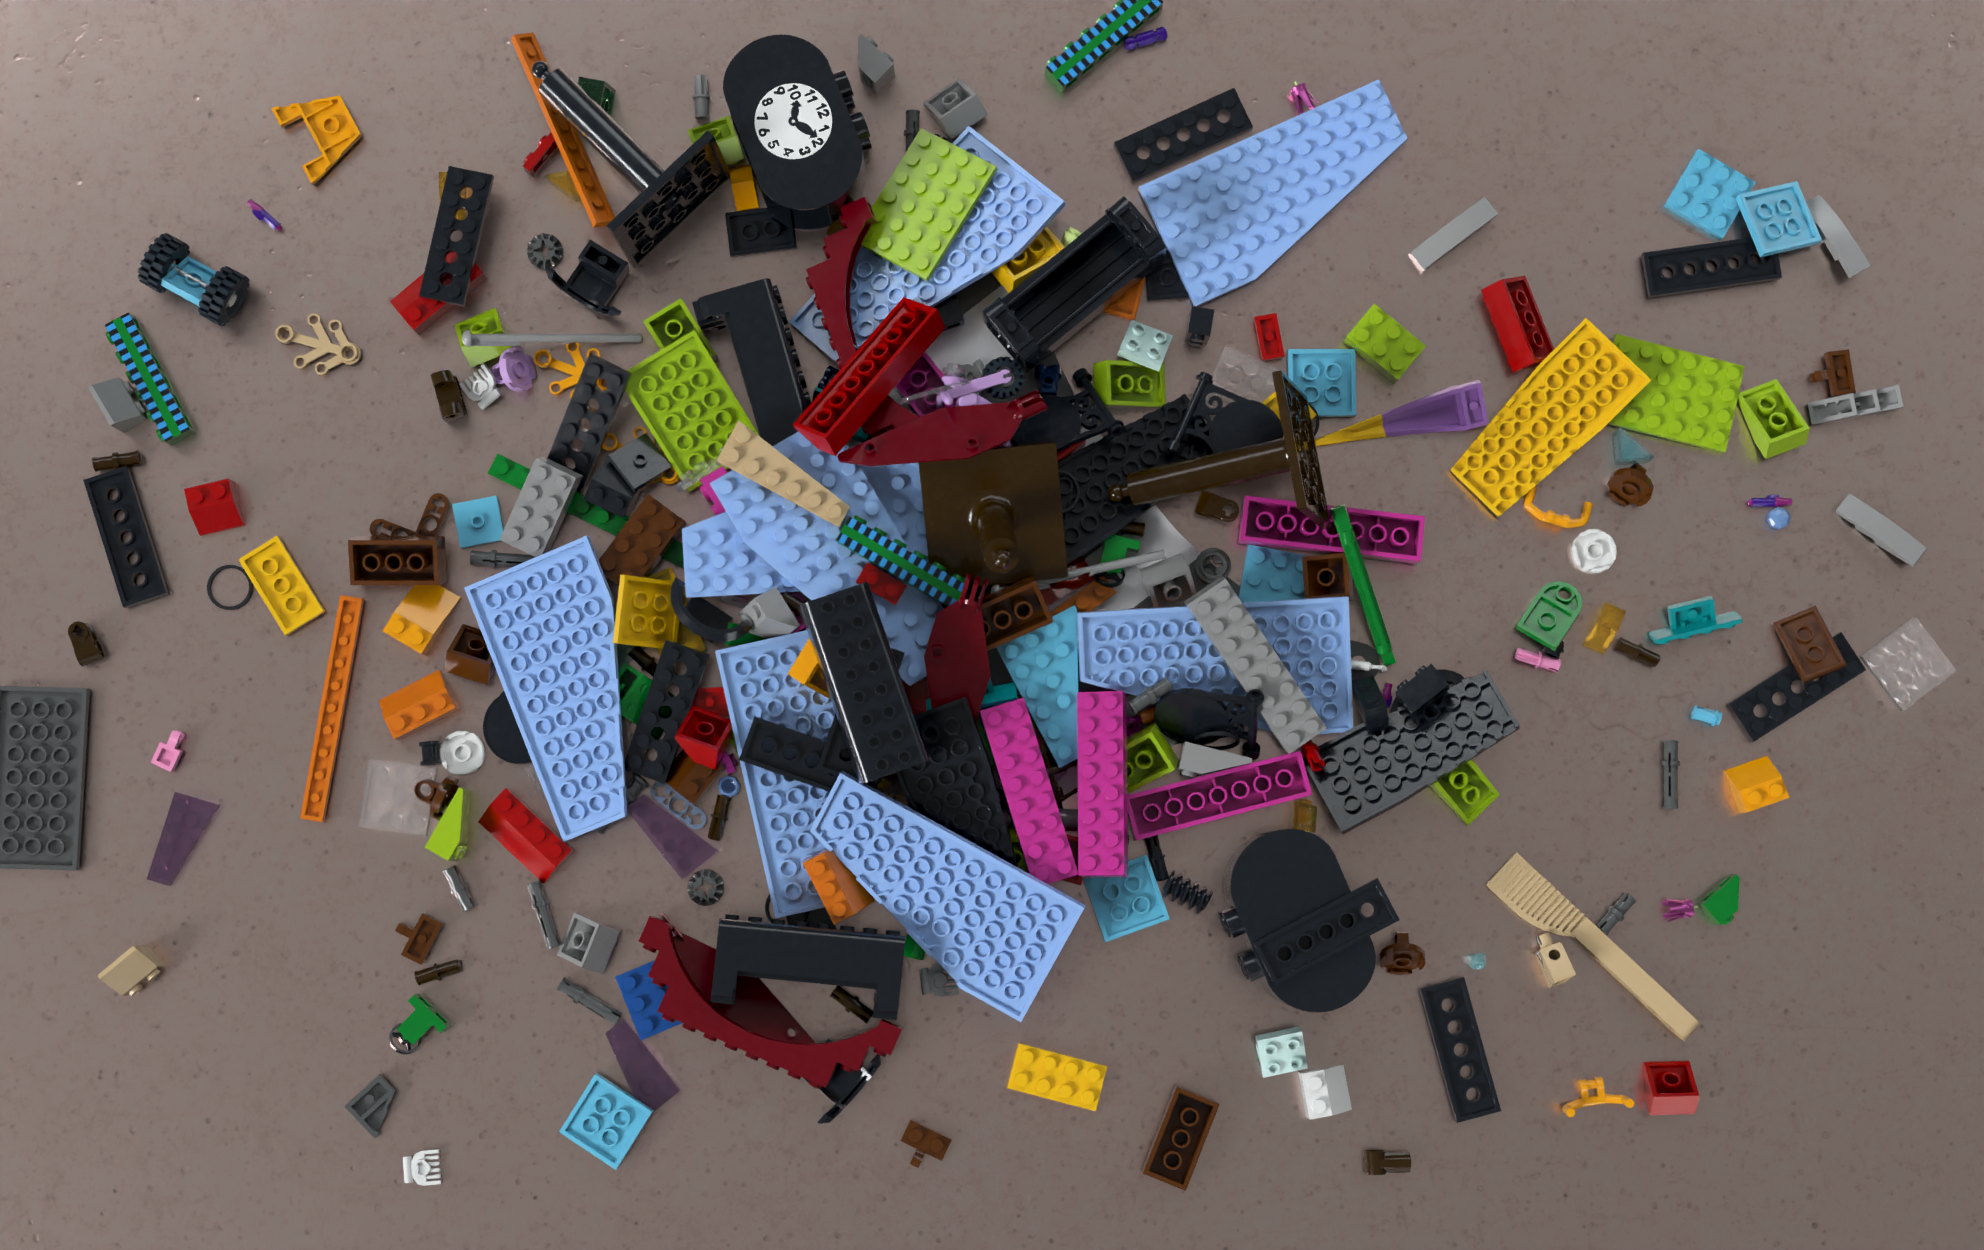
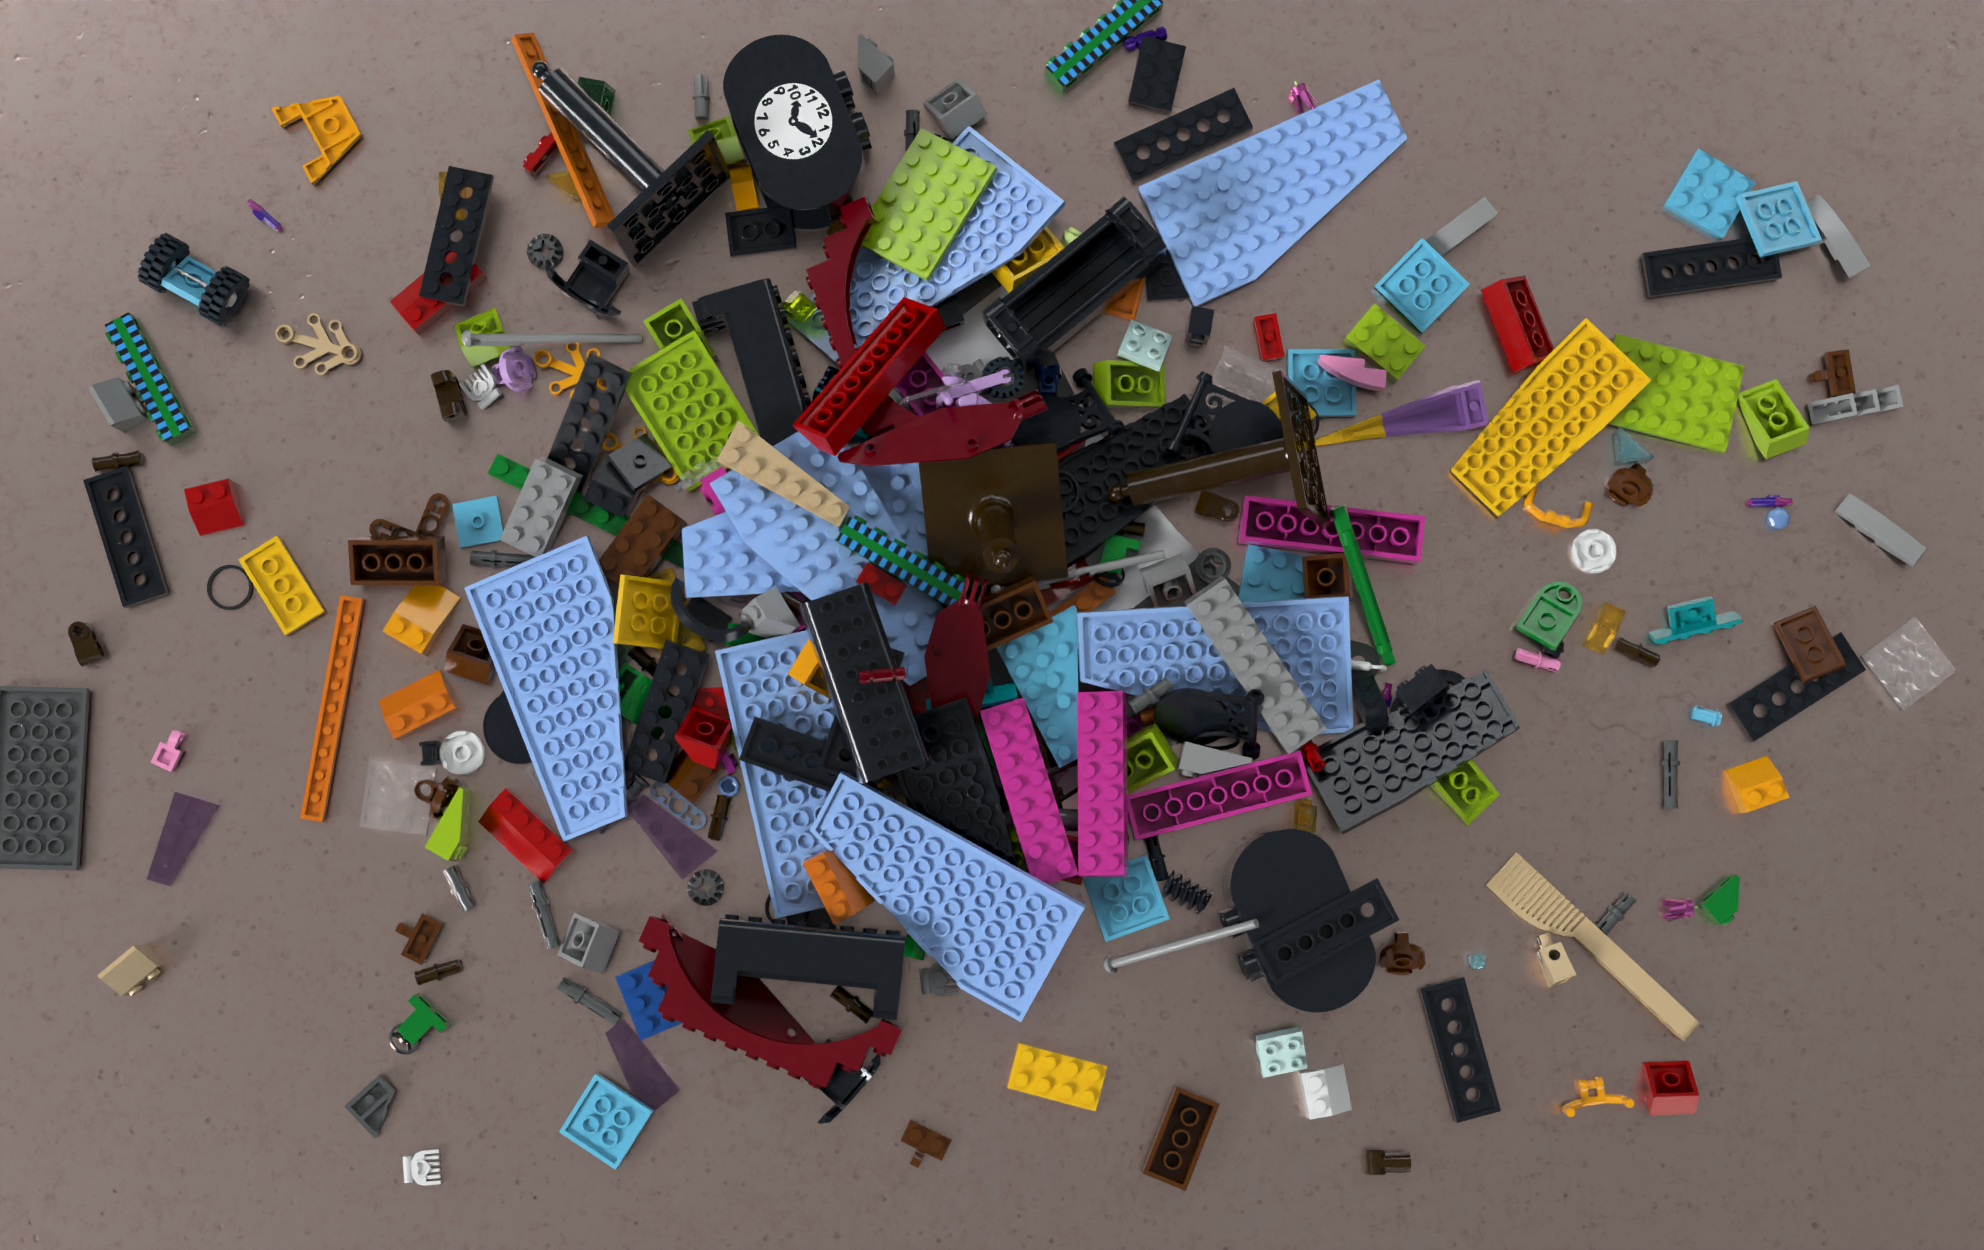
none -> clear neon green brick [780,291,817,324]
none -> dark red axle [859,667,906,684]
none -> light grey bar [1104,919,1259,973]
none -> black plate [1128,36,1186,112]
none -> bright pink slope [1317,355,1387,392]
none -> medium azure plate [1374,238,1470,333]

